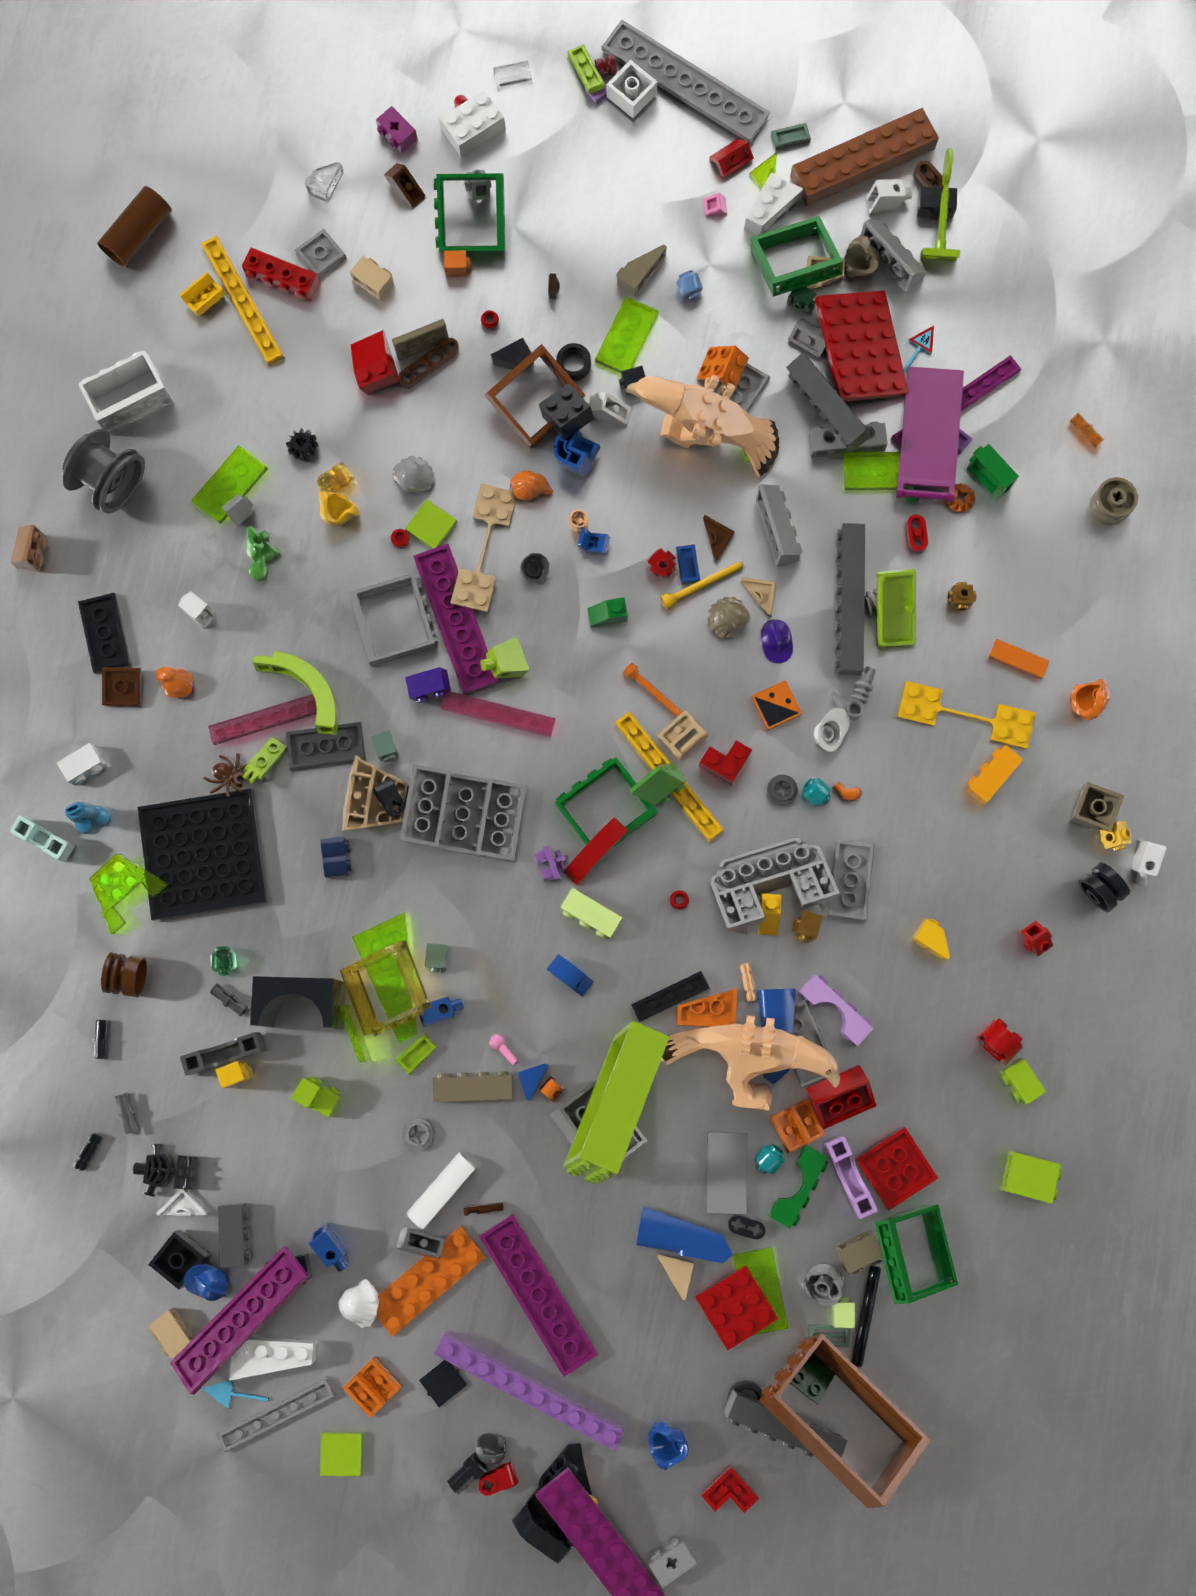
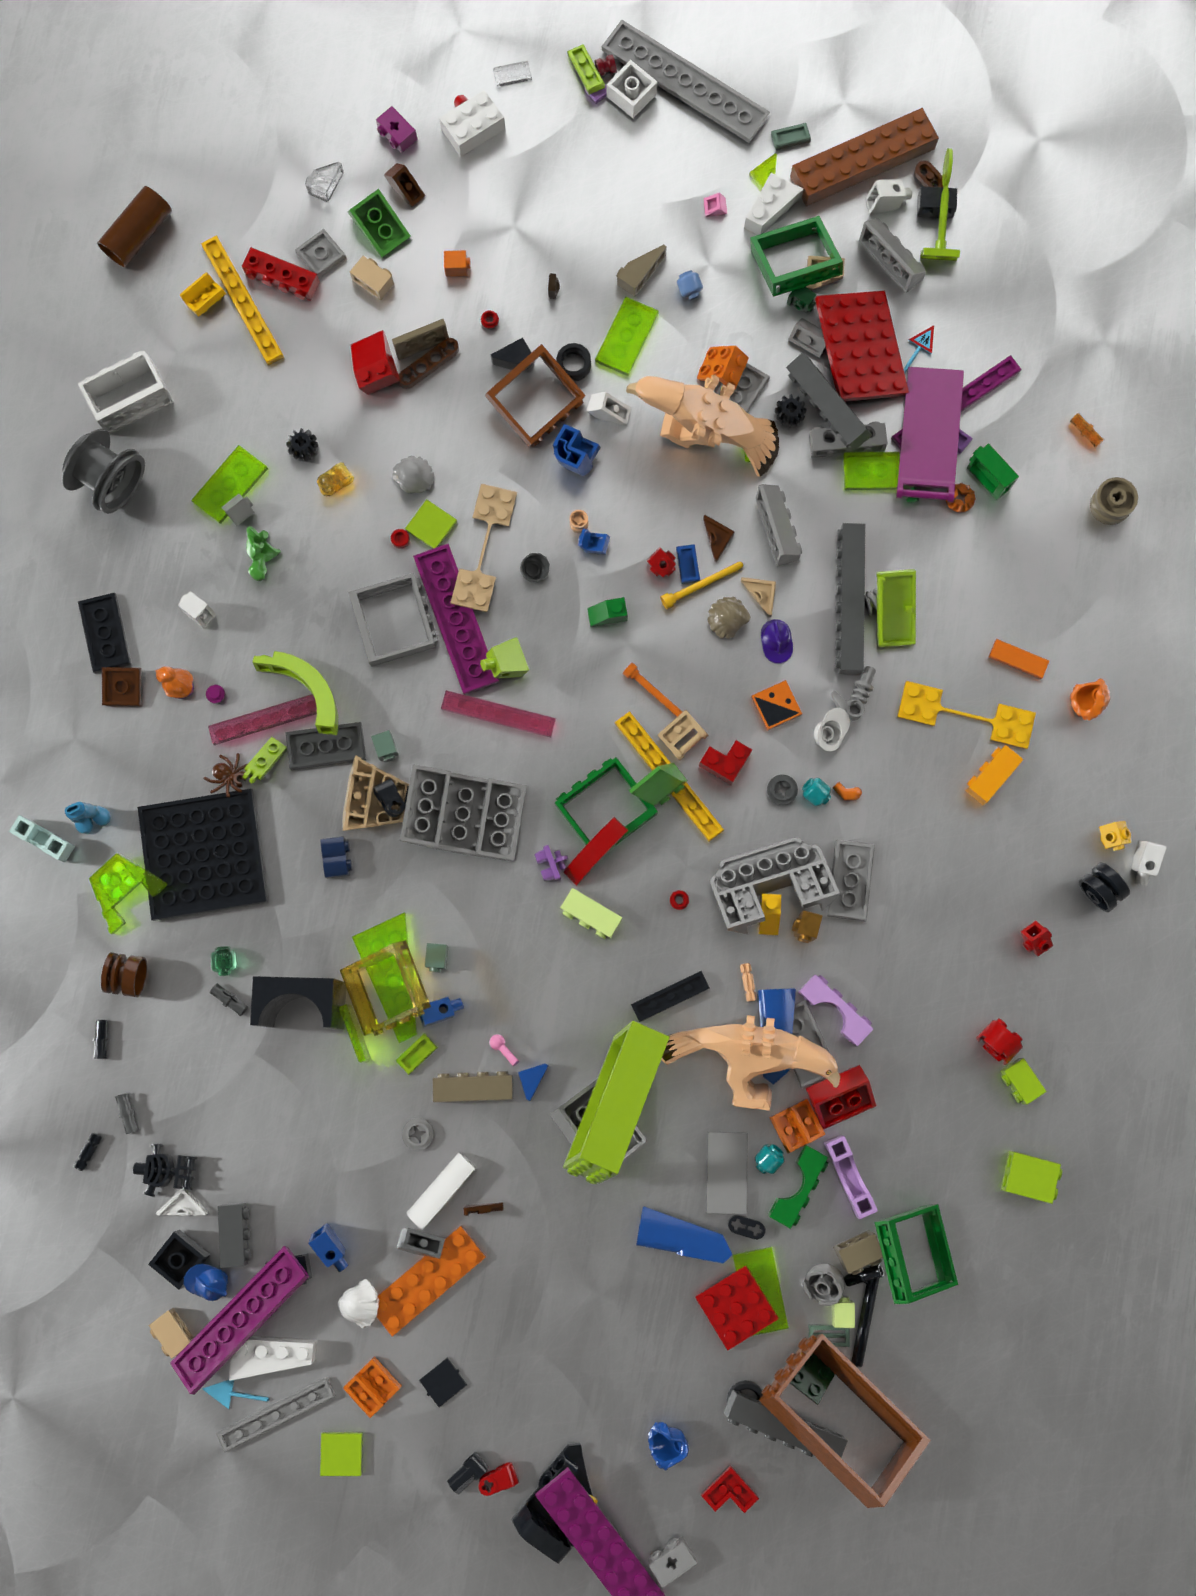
medium nougat slope [11,524,48,572] -> none
white brick [57,743,106,785] -> none
dark grey arch [180,1032,266,1076] -> none
yellow brick [215,1061,253,1088] -> none
lime brick [290,1076,343,1118] -> none
yellow hair [319,491,359,526] -> none
dark purple brick [405,667,451,703] -> none
green window [433,173,506,252] -> none
medium lavender brick [434,1332,624,1451] -> none
light grey brick [464,169,492,200] -> none
dark grey hair [476,1433,507,1465] -> none
magenta plate [479,1214,598,1377] -> none
orange hair [510,470,553,501] -> none
black brick [539,383,594,440] -> none
orange leg [539,1076,565,1102] -> none
blue brick [546,954,594,997] -> none
black brick [619,366,646,395] -> none
tan tile [657,1254,694,1300] -> none
orange wing [677,988,737,1027] -> none
red panel [709,139,754,177] -> none
dark tan hair [844,236,879,278] -> none
red plate [855,1127,938,1211] -> none
red plate [906,514,928,553] -> none
yellow slope [911,918,950,961] -> none
pearl gold brick [948,582,976,611] -> none
dark tan slope [1070,782,1124,832] -> none
none -> magenta plate [206,685,225,704]
none -> bright green slope [347,188,411,258]
none -> black gear [775,394,807,427]
none -> black axle [844,1264,884,1287]

